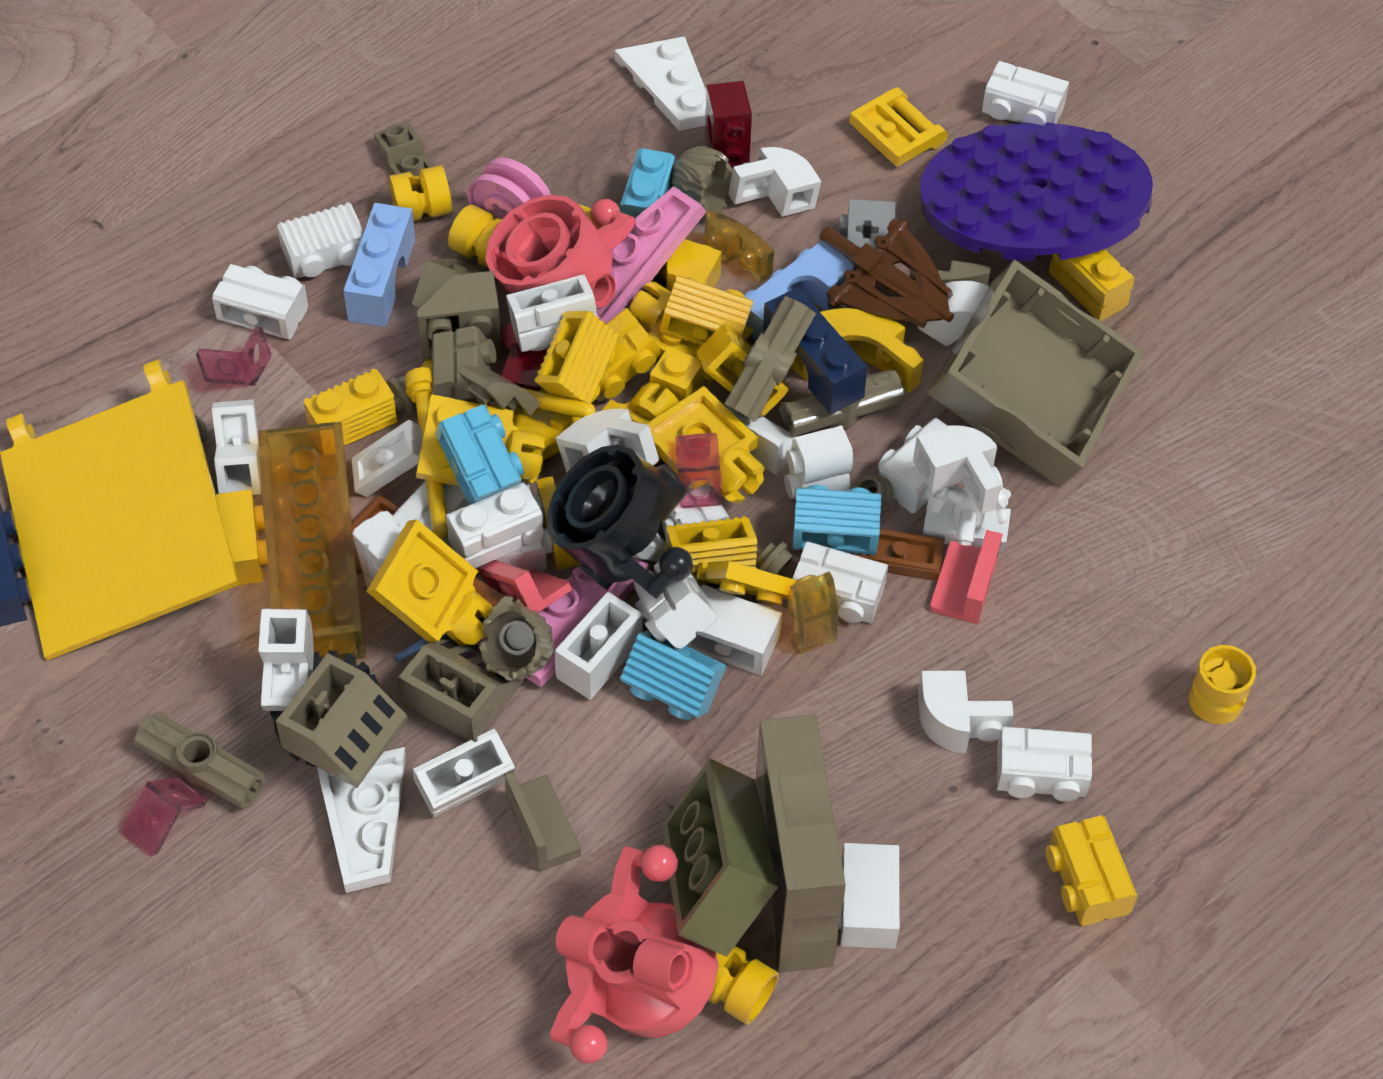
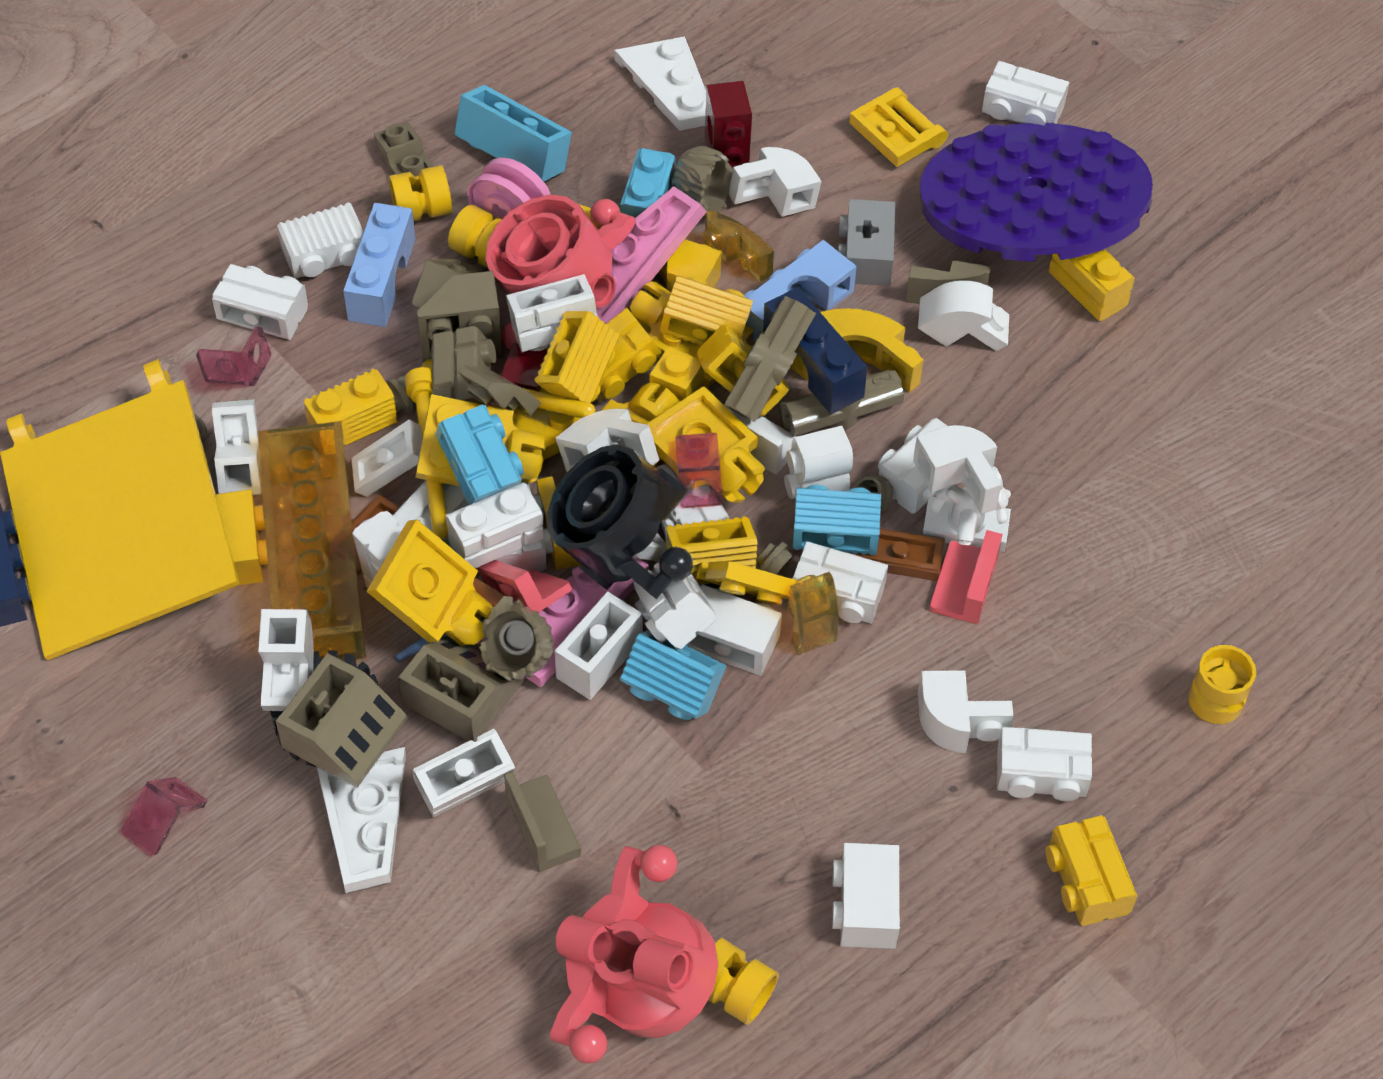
dark tan piece [133,712,266,809] -> none
olive brick [662,758,778,957] -> none
dark tan tile [755,714,846,973] -> none
reddish brown bar [820,218,954,329] -> none
dark tan tile [927,259,1144,487] -> none
none -> medium azure brick [454,85,572,182]

